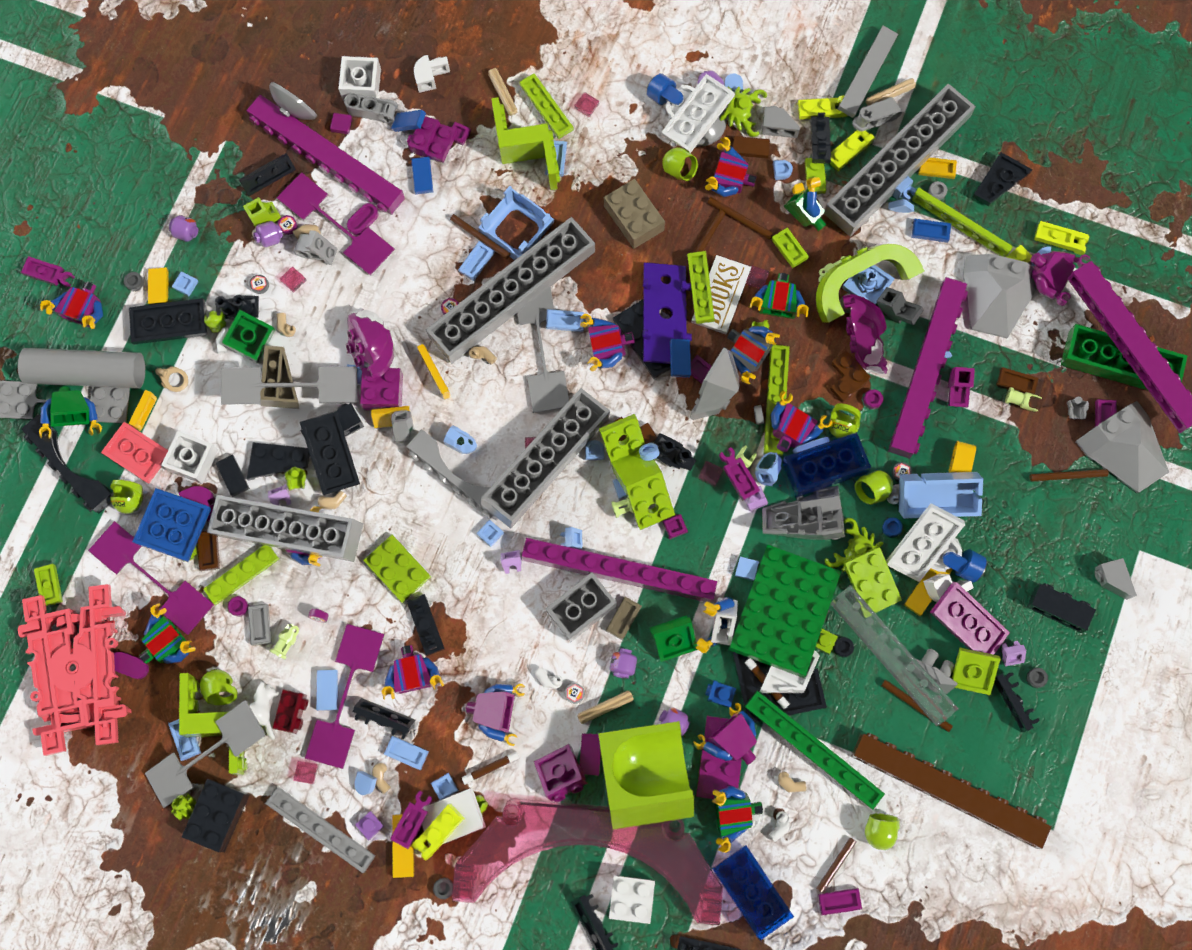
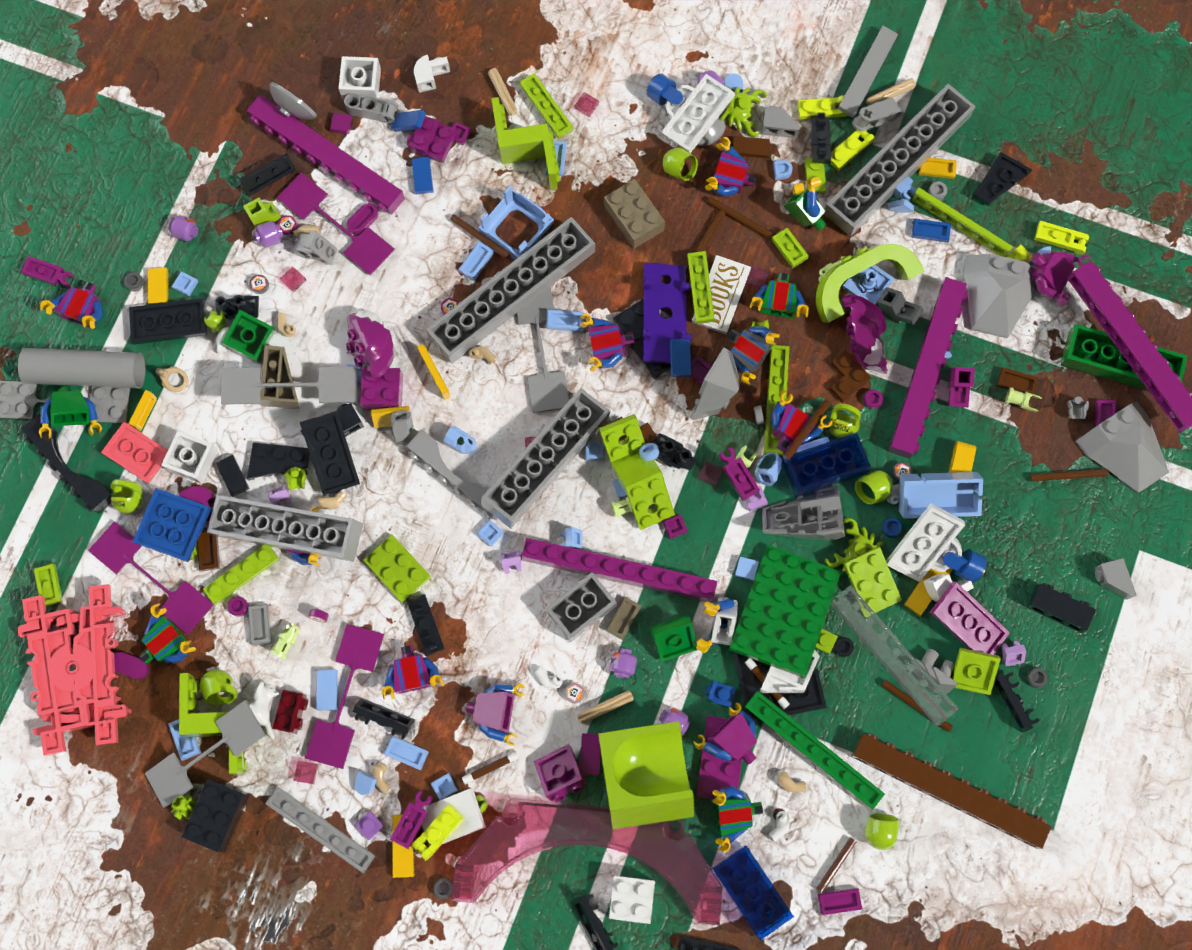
none -> reddish brown bar [783,399,831,461]

